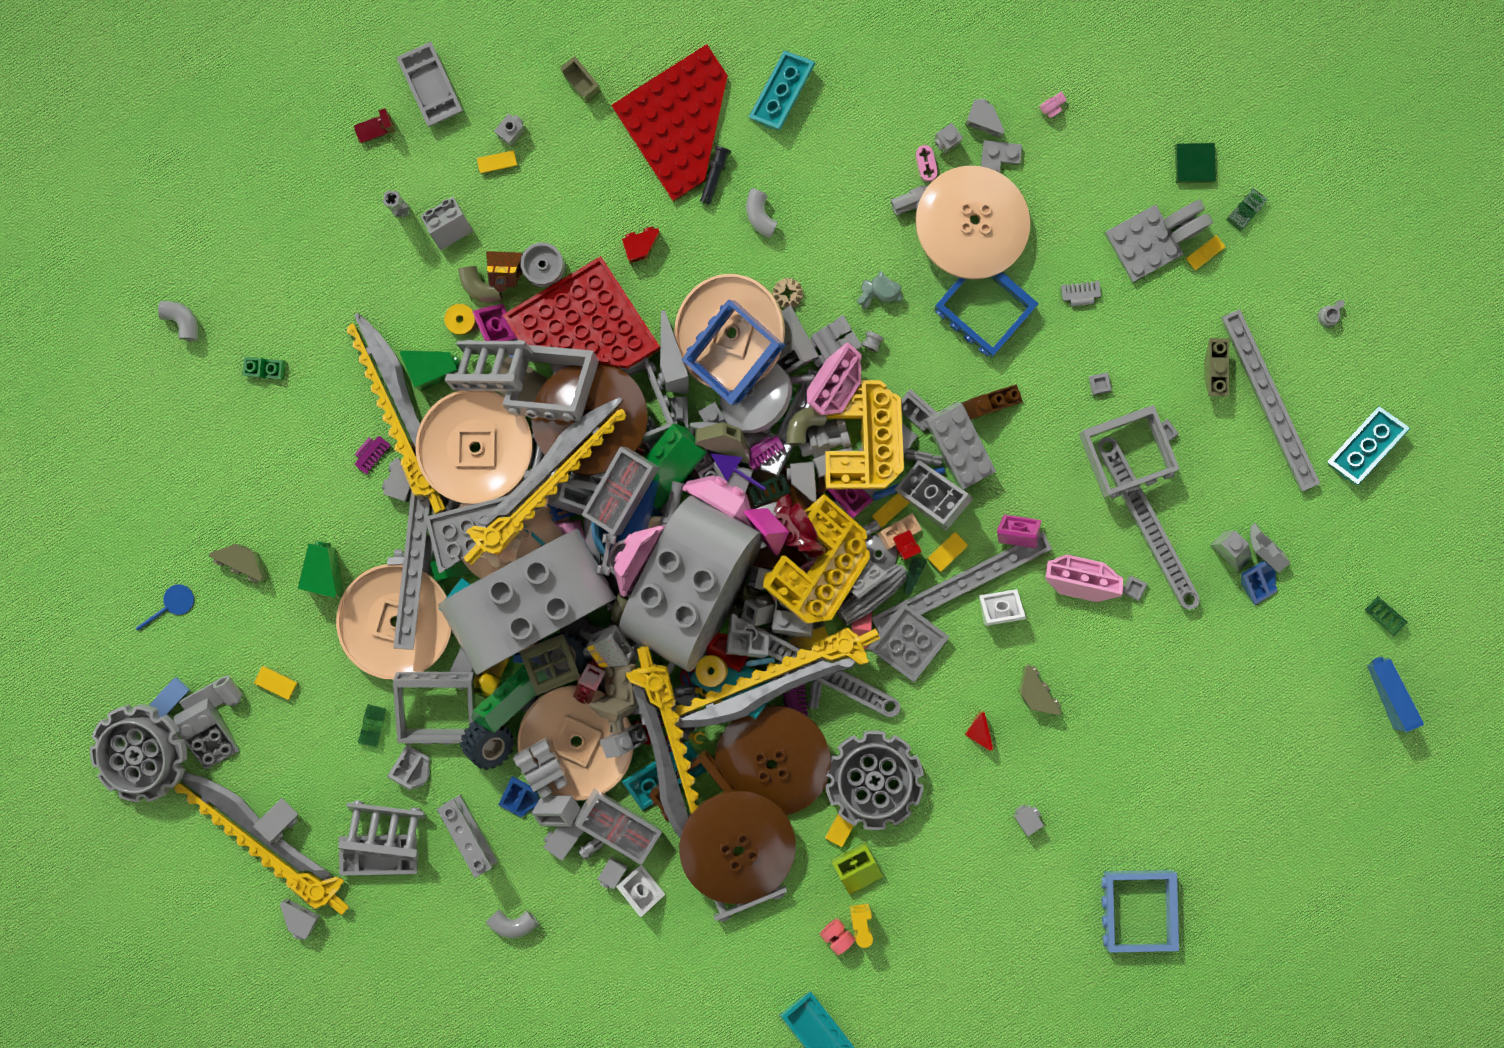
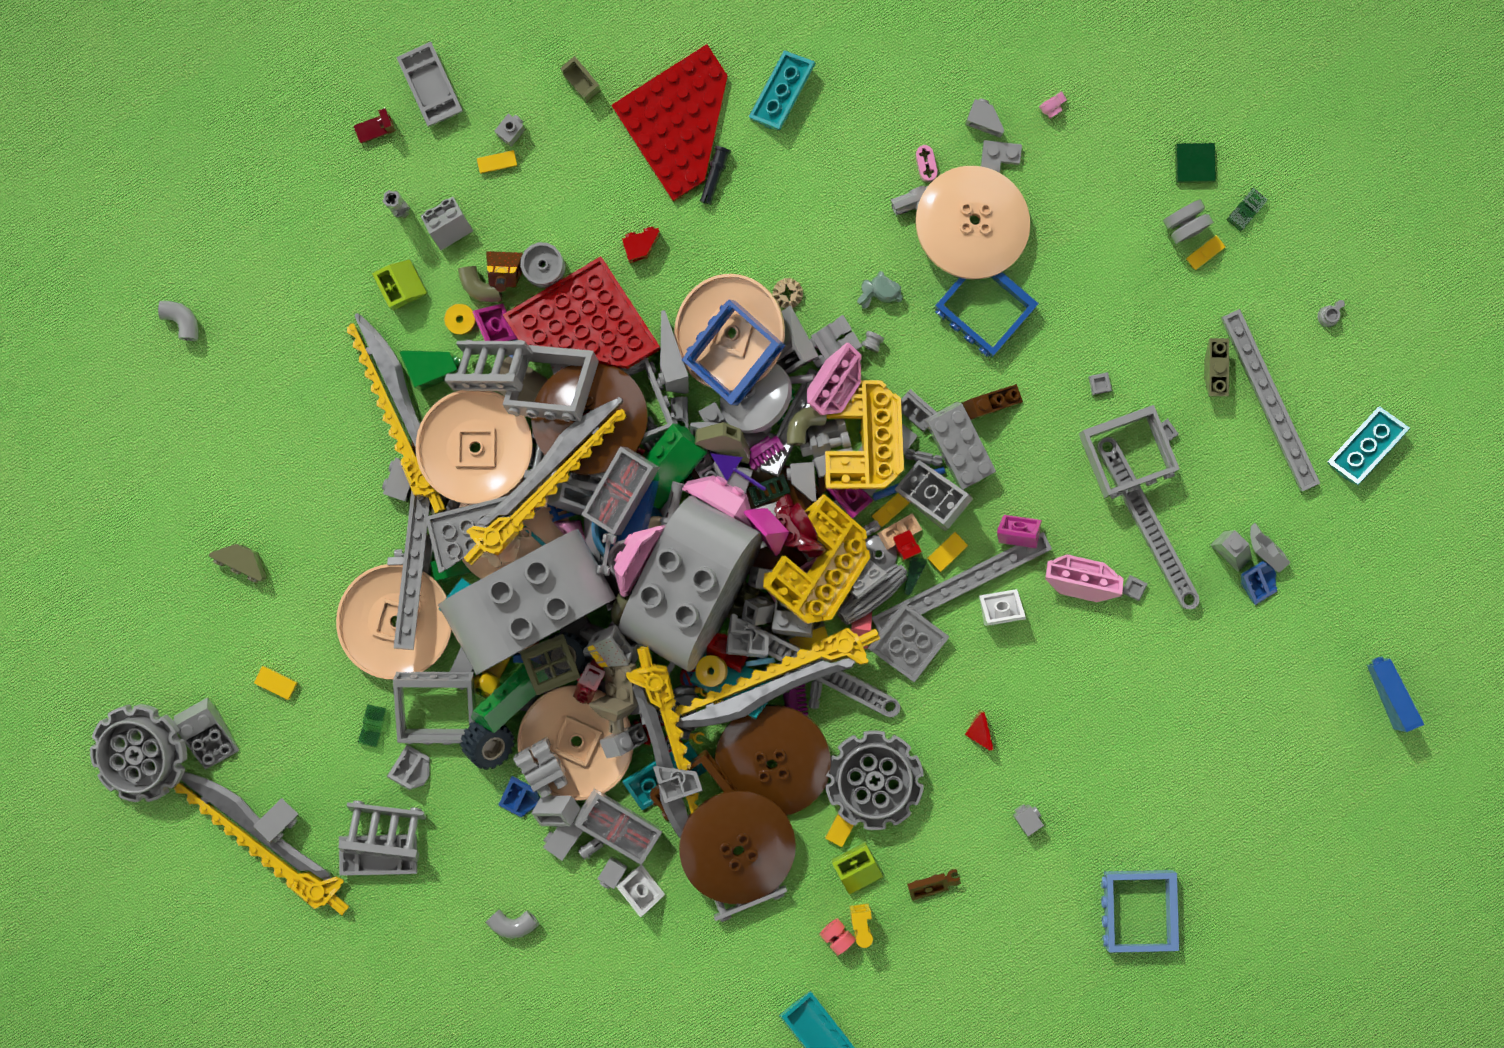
blue piece [136,584,194,630] -> none
medium blue slope [149,677,190,717] -> none
light grey door [179,675,242,710] -> none
green slope [242,357,286,380] -> none
light grey slope [280,898,320,940] -> none
green slope [297,541,344,598] -> none
magenta piece [354,436,391,474] -> none
light grey fence [437,794,498,878] -> none
light grey cylinder [746,188,778,239] -> none
light grey brick [934,123,963,154] -> none
olive slope [1019,664,1061,715] -> none
light grey piece [1061,281,1101,307] -> none
light grey plate [1105,204,1183,283] -> none
clear green slope [1365,596,1408,637] -> none
none -> lime slope [372,259,427,311]
none -> light grey slope [653,766,703,804]
none -> reddish brown plate [907,869,961,901]

